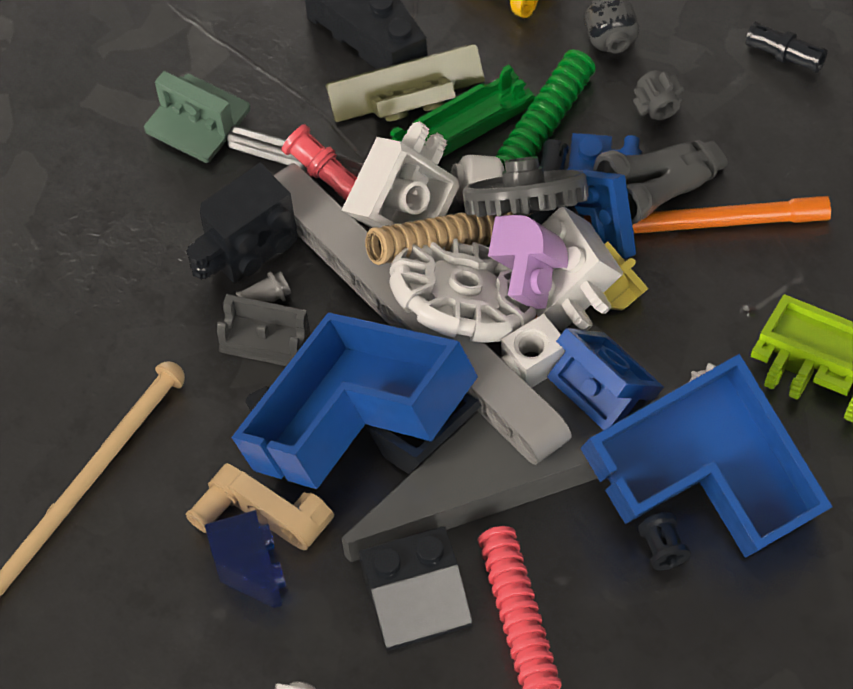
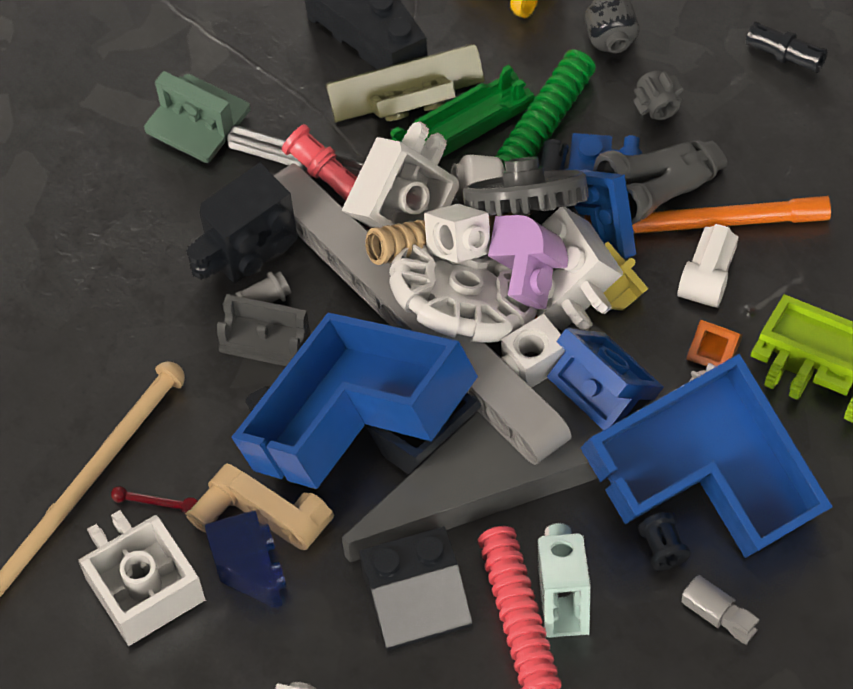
none -> white hinge [78,510,205,646]
none -> dark red hinge [111,486,198,516]
none -> white brick [424,204,490,263]
none -> light aqua torso [538,523,590,638]
none -> white piece [677,224,739,308]
none -> light grey bar [682,575,759,645]
none -> orange slope [686,320,743,367]

